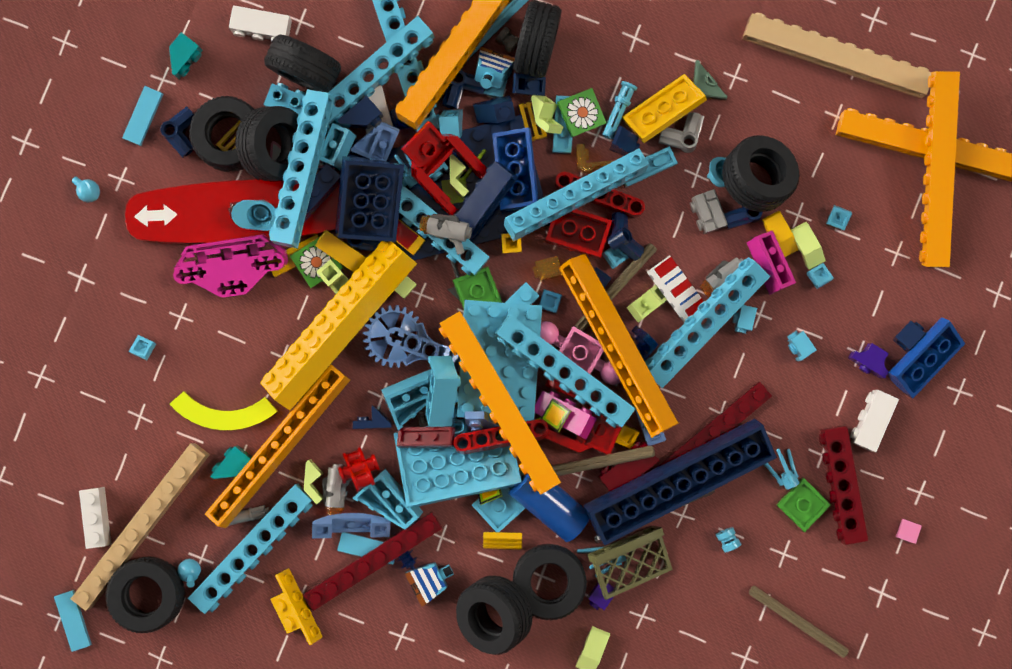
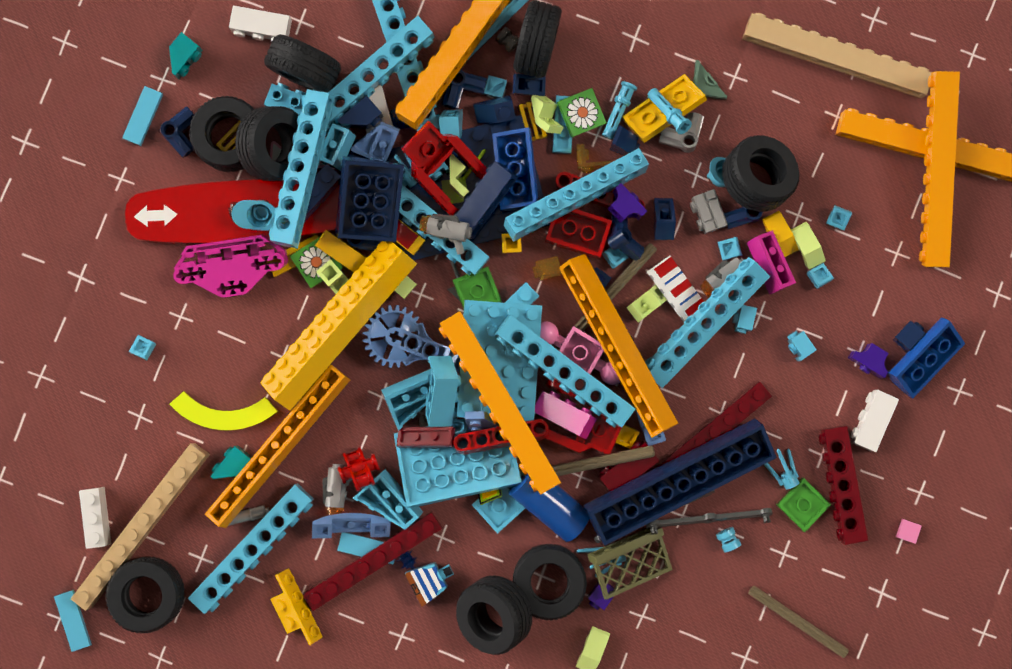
medium azure piece [72,176,100,203] -> none
medium azure piece [177,559,201,587] -> none
yellowish green slope [304,459,324,504] -> none
dark blue slope [353,405,393,429] -> none
torso [474,47,515,89] -> none
yellow tile [483,532,522,549] -> none
piece [535,398,571,432] -> none
dark azure tile [539,289,562,313] -> none
medium azure tile [624,146,678,188] -> none
clear blue bracket [632,325,659,361] -> none
none -> dark purple brick [608,183,647,223]
none -> dark grey piece [646,508,773,535]
none -> medium azure pin [647,88,692,134]
none -> dark blue slope [654,198,676,240]
none -> medium azure tile [718,237,742,260]

